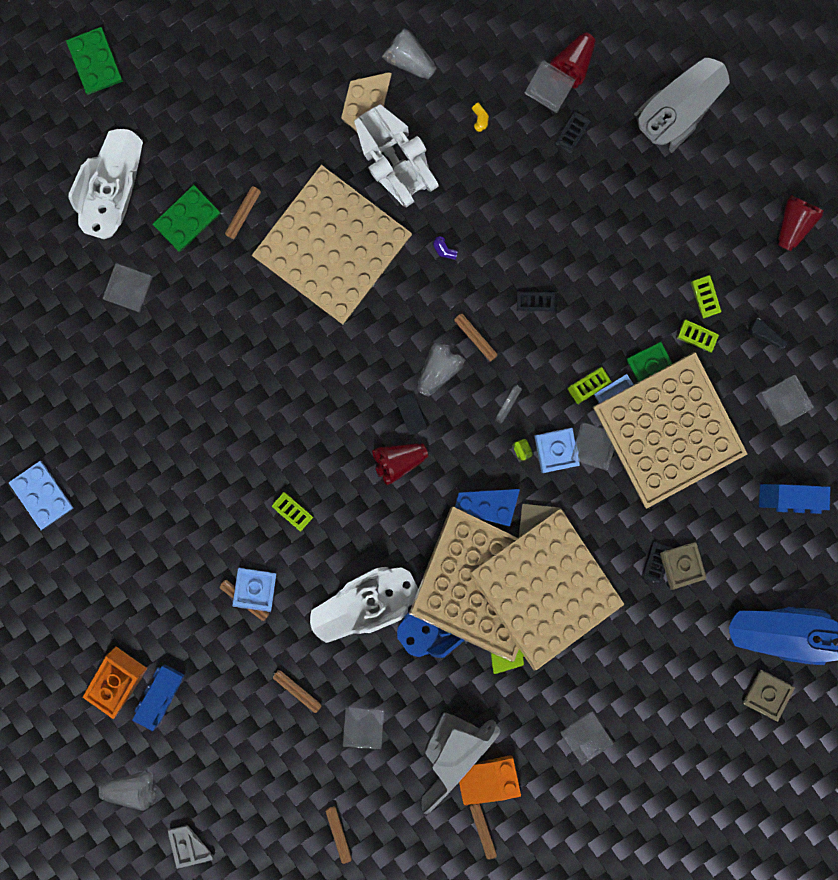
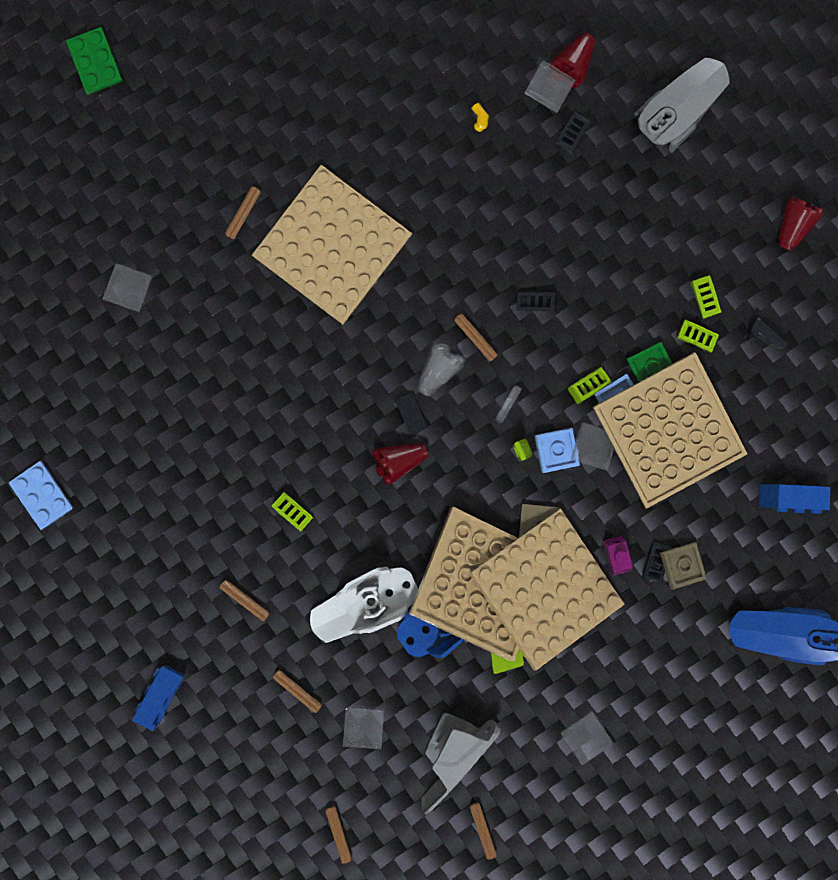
white piece [69,129,143,239] -> none
orange slope [82,647,147,719] -> none
clear cone [99,771,156,811] -> none
green plate [153,185,221,253] -> none
light grey wing [168,825,214,869] -> none
light blue plate [232,568,276,612] -> none
tan wing [341,73,392,132] -> none
white piece [354,104,439,207] -> none
clear cone [382,28,437,80] -> none
dark purple arm [433,236,458,260] -> none
blue wedge [455,489,520,526] -> none
orange slope [459,755,521,805] -> none
dark tan plate [743,669,795,722] -> none
clear tile [761,375,814,427] -> none
none -> magenta torso [603,536,633,576]

